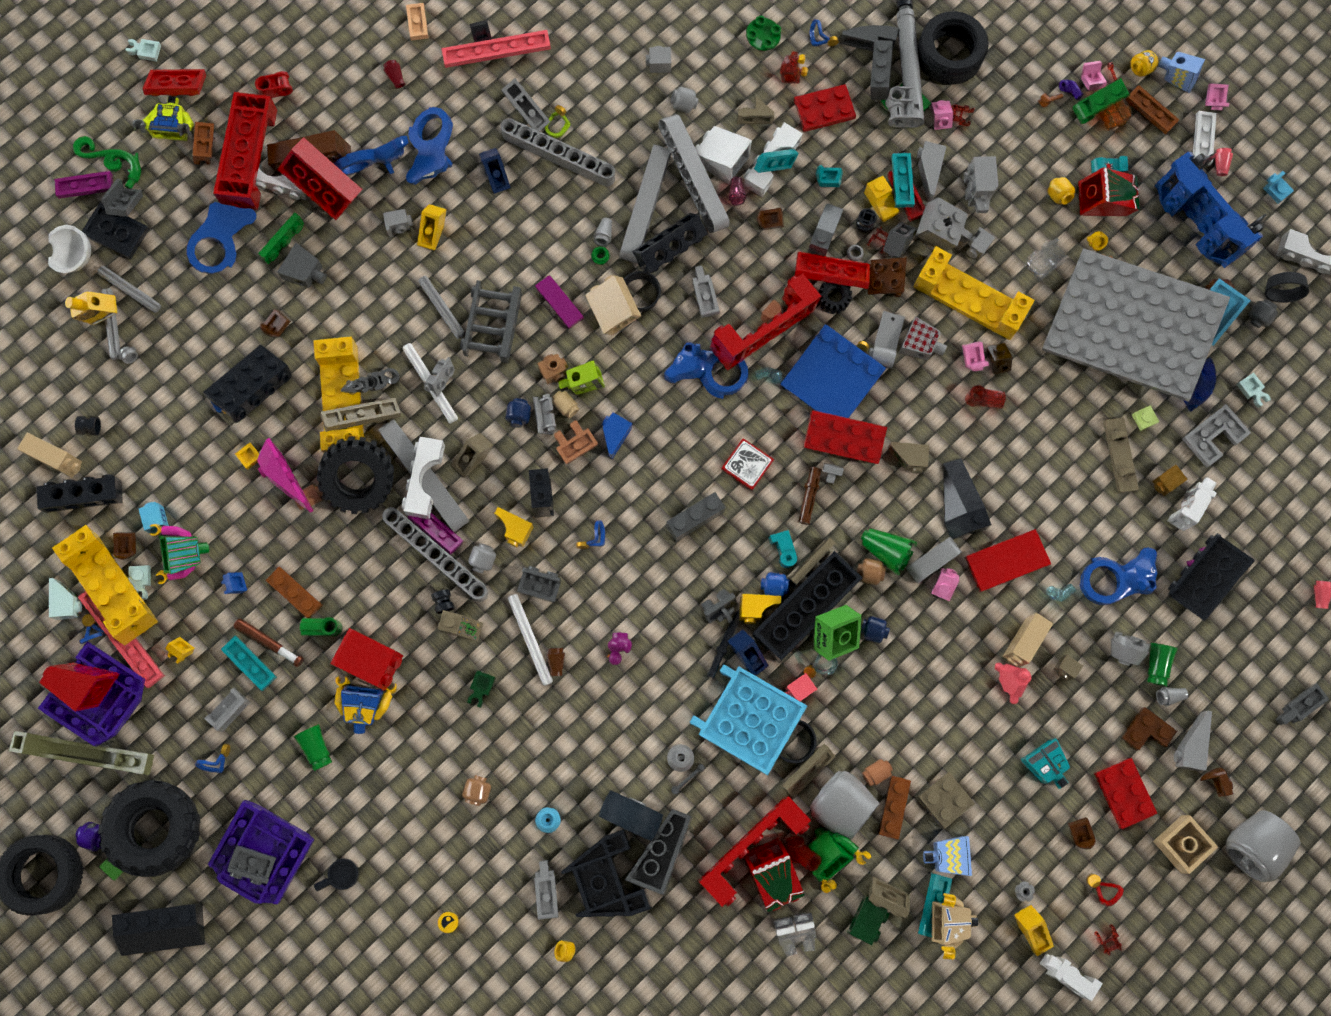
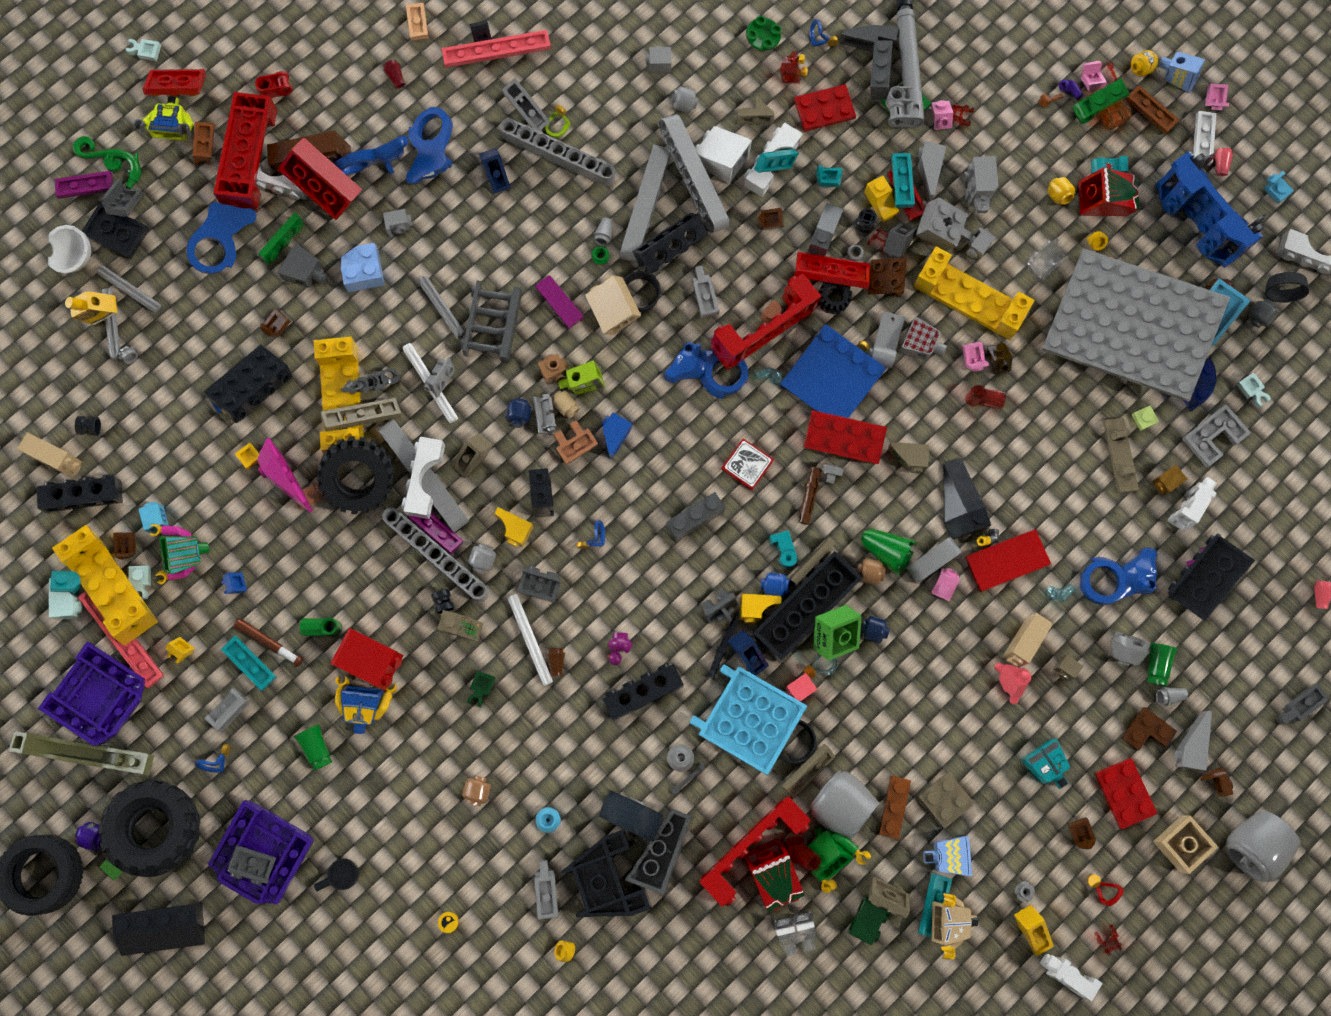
red slope [39,662,120,712] -> none
blue piece [79,614,106,644] -> none
dark orange plate [265,566,323,618] -> none
yellow slope [417,204,447,250] -> none
clear pink cone [729,177,747,206] -> none
nougat brick [862,759,893,787] -> none
black tyre [917,11,989,85] -> none
none -> teal plate [50,571,81,594]
none -> light blue slope [341,243,385,292]
none -> black brick [603,663,684,721]
none -> arm [977,529,1000,546]

